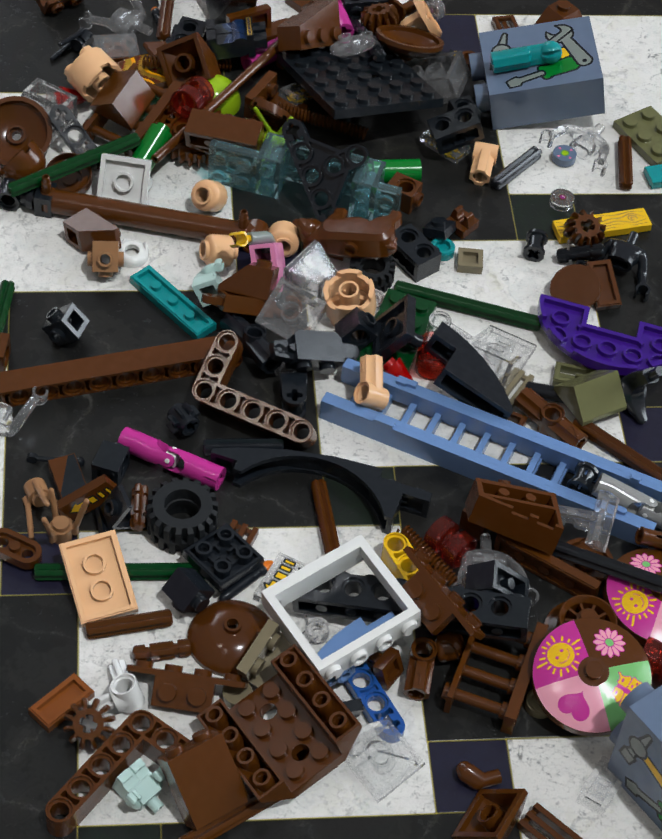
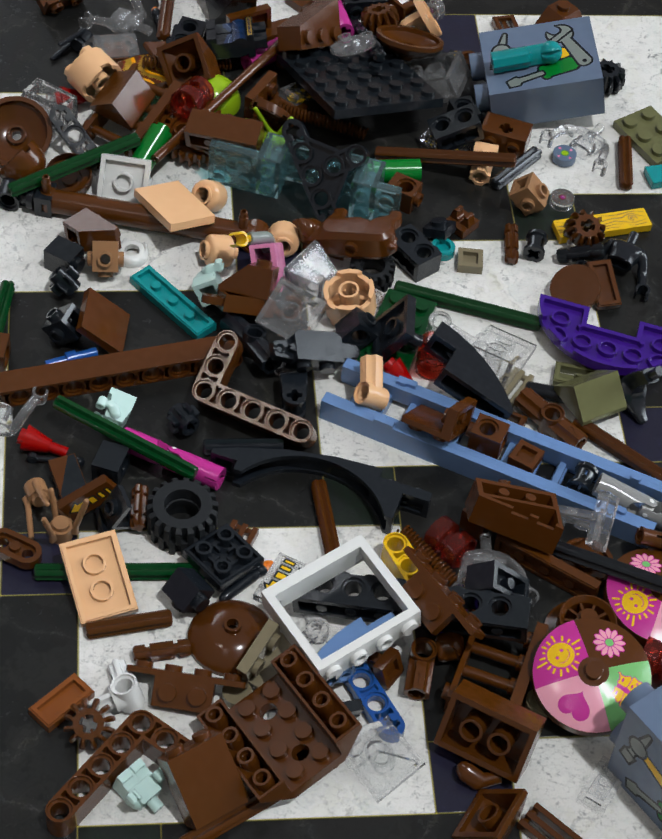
none -> red cone [17,424,69,457]
none -> black brick [43,235,85,273]
none -> blue bar [44,347,98,364]
none -> black gear [49,265,81,297]
none -> dark green axle [52,395,198,480]
none -> reddish brown tile [76,288,130,353]
none -> light aqua piece [94,387,137,428]
none -> light nougat tile [134,181,215,232]
none -> reddish brown axle [375,146,517,168]
none -> reddish brown bracket [401,396,478,442]
none -> reddish brown brick [433,679,547,783]
none -> reddish brown brick [465,413,510,460]
none -> reddish brown brick [479,112,533,158]
none -> reddish brown axle [504,223,519,265]
none -> reddish brown plate [507,439,545,473]
none -> medium nougat brick [509,172,550,216]
none -> black gear [600,58,626,96]

